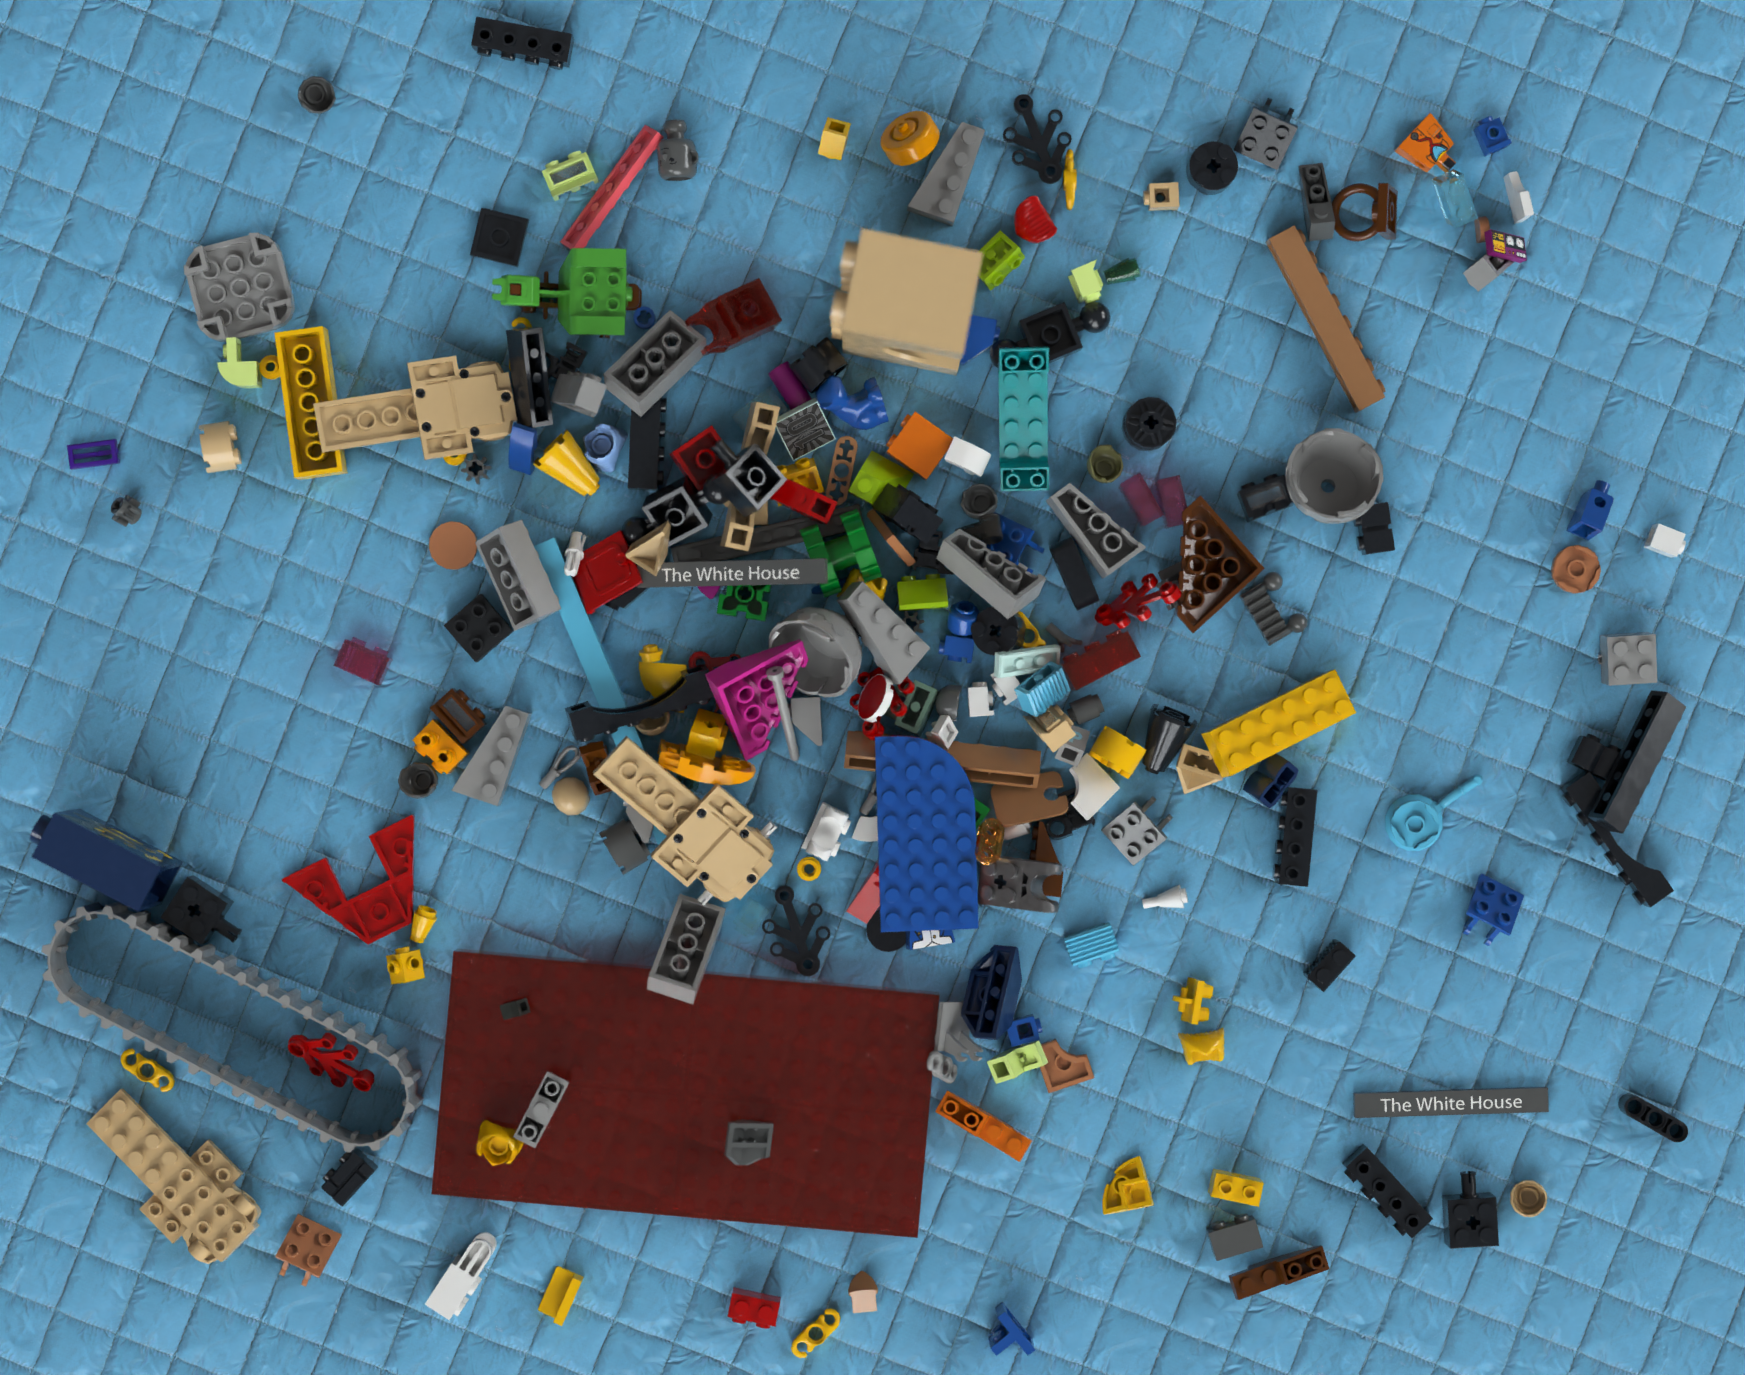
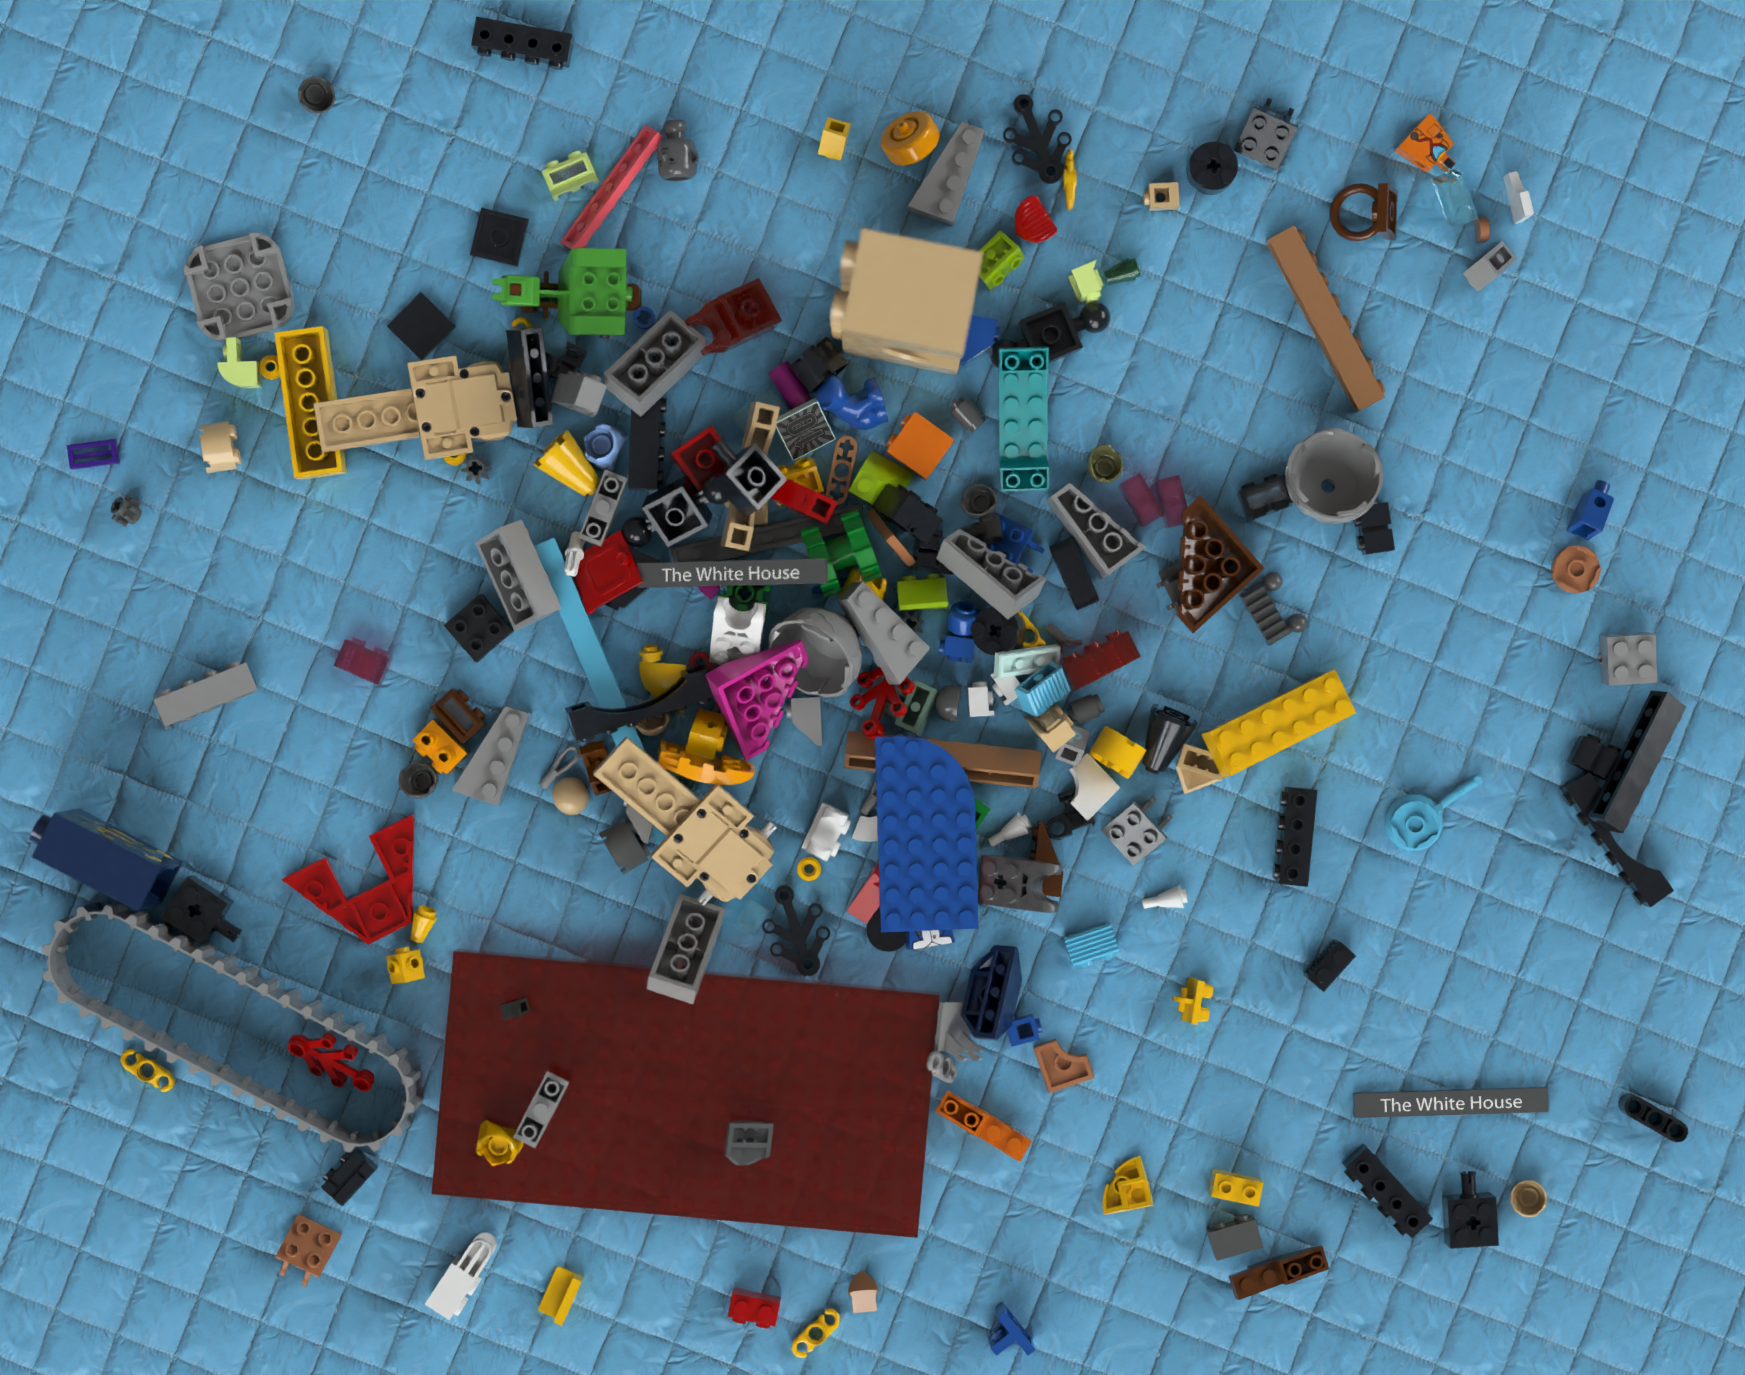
tan piece [86,1089,261,1264] -> none
nougat tile [429,521,478,570] -> none
blue slope [508,422,538,475] -> none
tan slope [625,521,671,576] -> none
light grey bar [766,666,800,761] -> none
red tile [858,674,893,722] -> none
white tile [926,715,958,750] -> none
white brick [944,436,991,477] -> none
clear orange plate [975,818,1004,866] -> none
yellowish green brick [987,1040,1048,1084] -> none
medium nougat piece [991,771,1068,827] -> none
red plant [1095,573,1182,629] -> none
black wheel [1122,397,1176,451] -> none
yellow hair [1178,1028,1225,1065] -> none
dark blue brick [1243,754,1299,808] -> none
dark grey slope [1299,163,1335,241] -> none
blue plate [1462,873,1524,946] -> none
blue brick [1473,116,1512,157] -> none
tile [1484,229,1527,263] -> none
white brick [1644,524,1686,558] -> none
none -> light grey wedge [153,661,257,731]
none -> black tile [387,292,456,361]
none -> light grey slope [578,470,628,546]
none -> white brick [709,596,766,665]
none -> dark grey brick [951,397,986,433]

